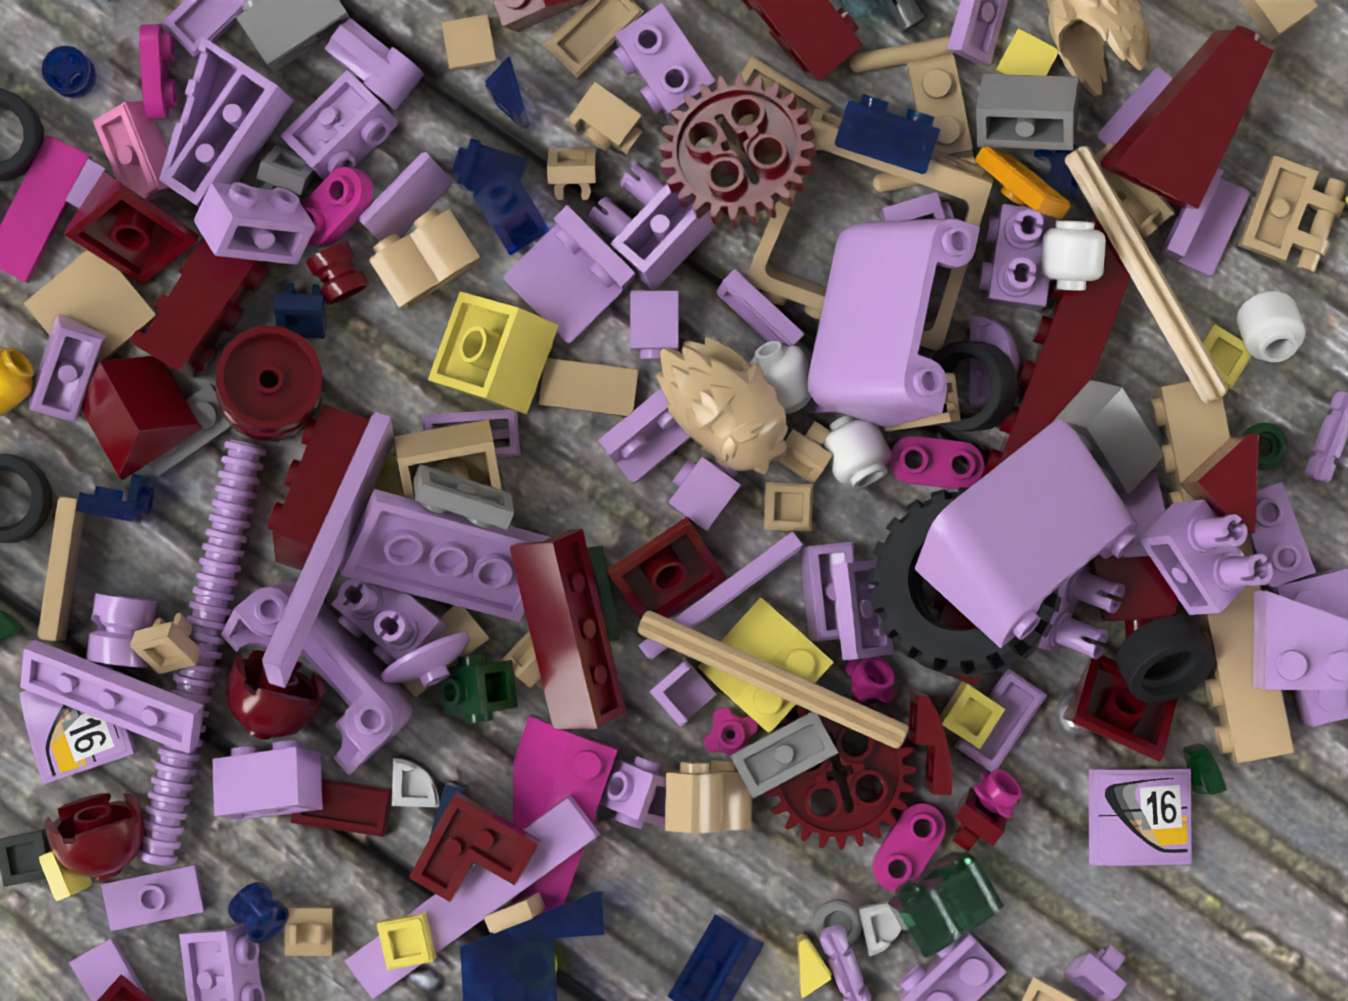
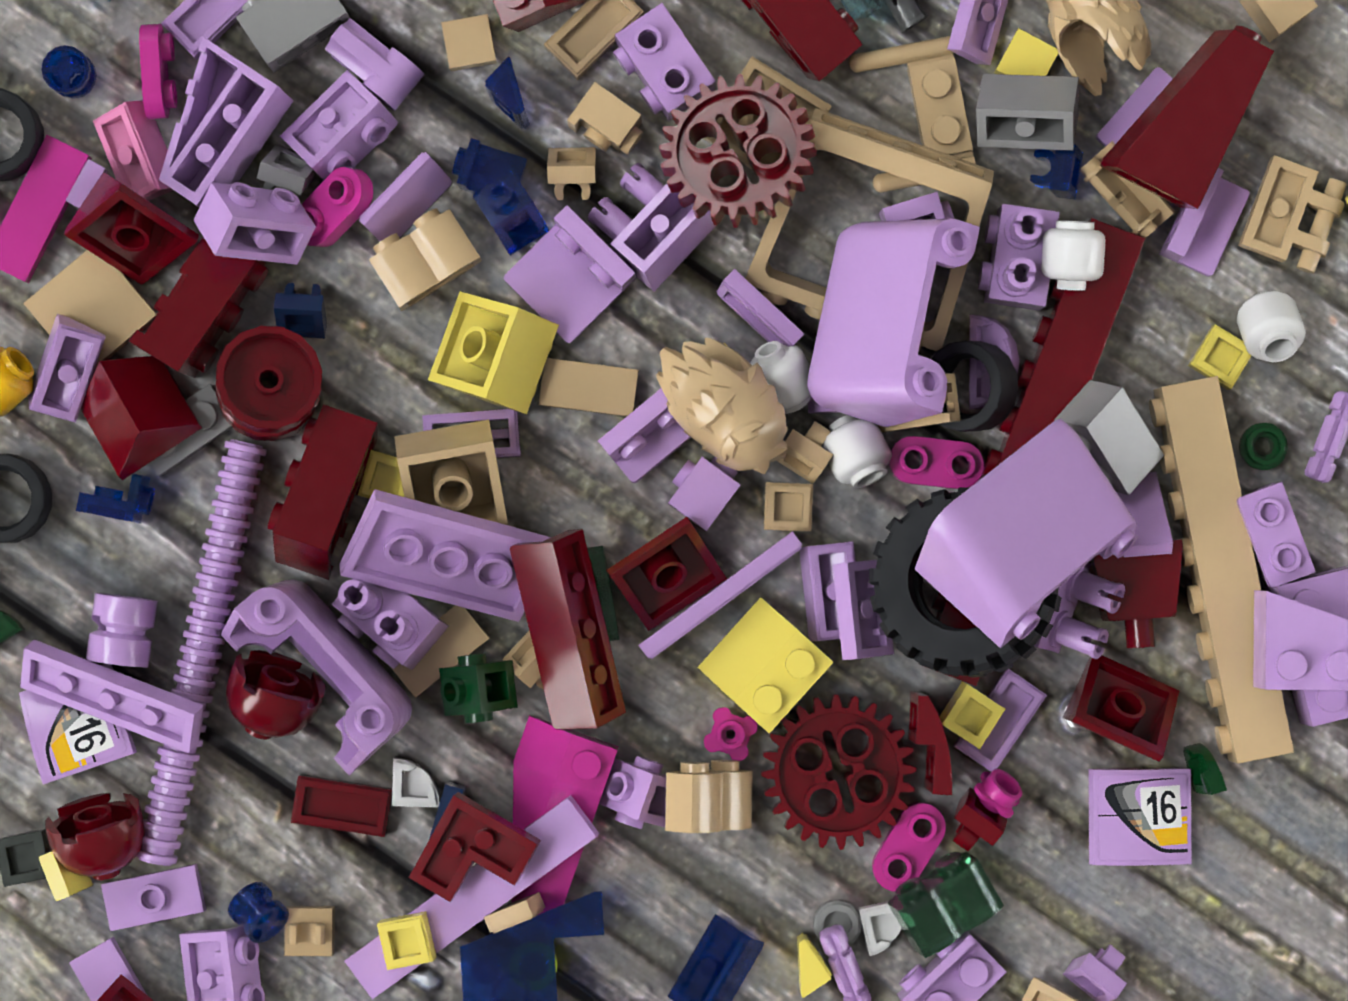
tan tile [38,497,87,641] -> none
tan tile [130,613,201,674] -> none
lavender brick [212,741,323,821] -> none
lavender tile [262,412,395,688] -> none
dark red wheel [306,241,369,305] -> none
lavender dish [381,632,471,687] -> none
light grey plate [413,464,514,530] -> none
lavender brick [630,291,678,360] -> none
tan axle [638,611,909,748] -> none
lavender panel [649,658,717,727] -> none
light grey plate [730,711,838,798] -> none
clear blue bracket [835,94,942,174] -> none
dark pink plate [845,657,894,703] -> none
light orange plate [974,146,1071,219] -> none
tan axle [1065,145,1228,404] -> none
black tyre [1117,616,1214,703] -> none
lavender brick [1139,499,1273,615] -> none
dark red slope [1180,434,1259,534] -> none

